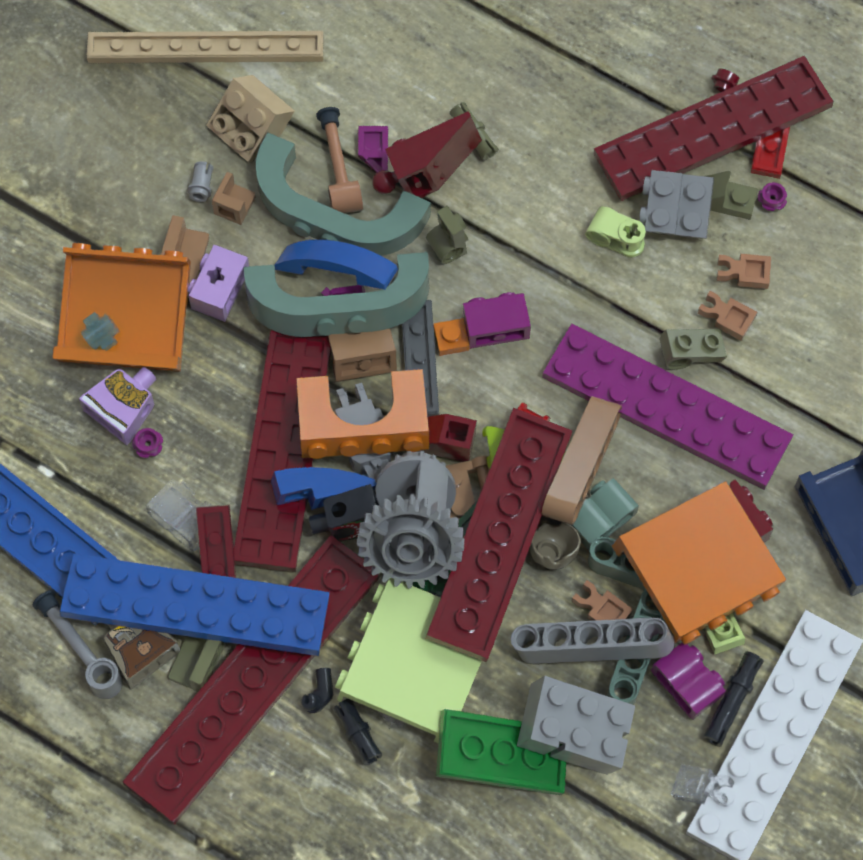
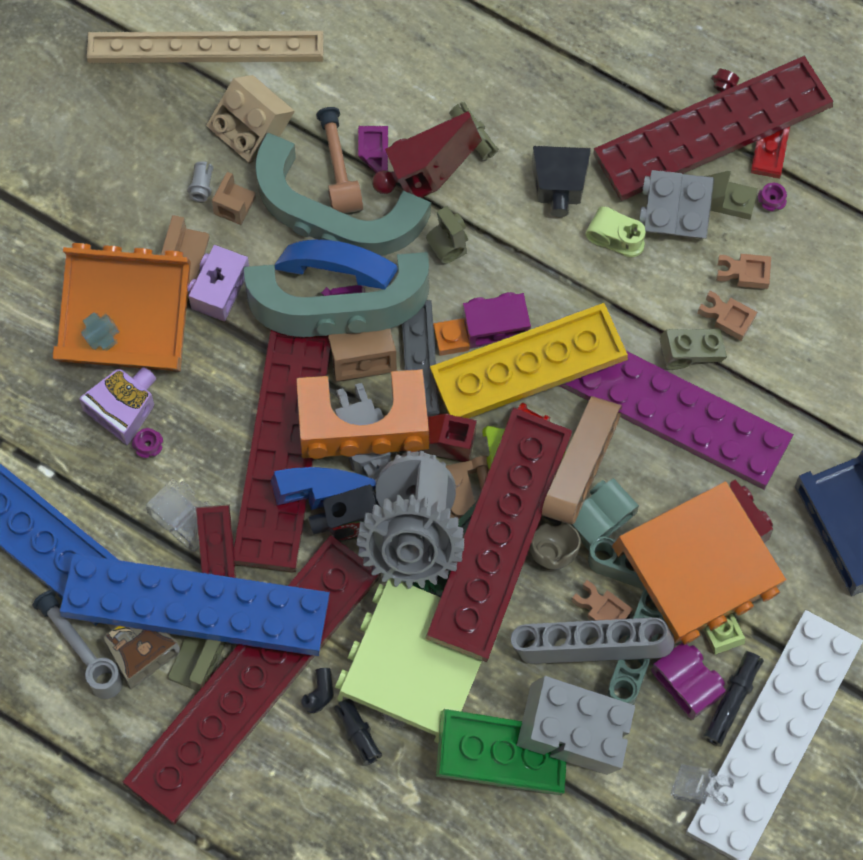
none -> yellow plate [430,303,628,419]
none -> black torso [532,146,591,217]

